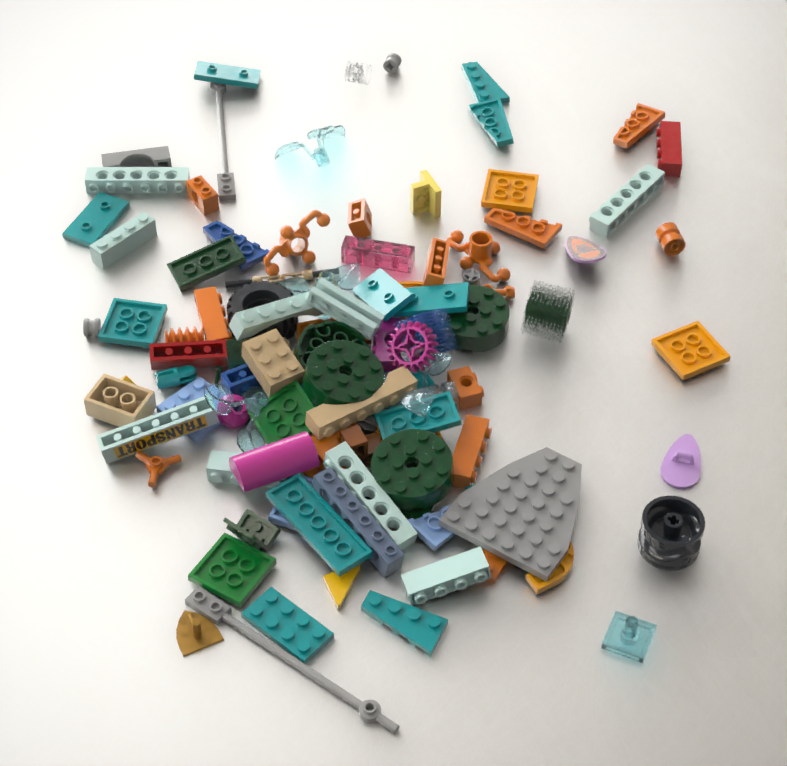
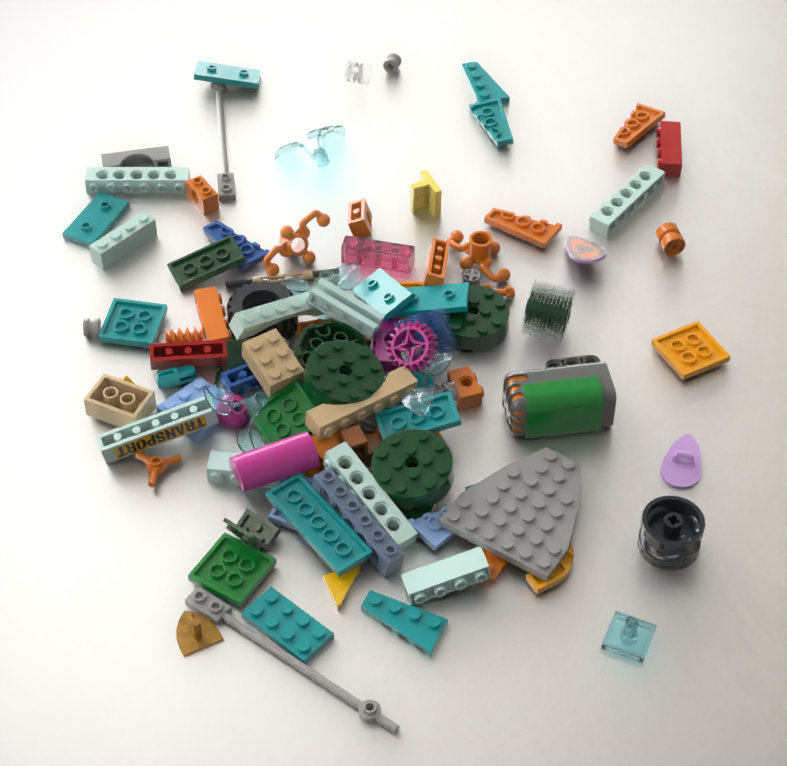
orange brick [452,414,492,489] -> none
light orange plate [481,169,539,213] -> none
none -> piece [502,355,616,439]

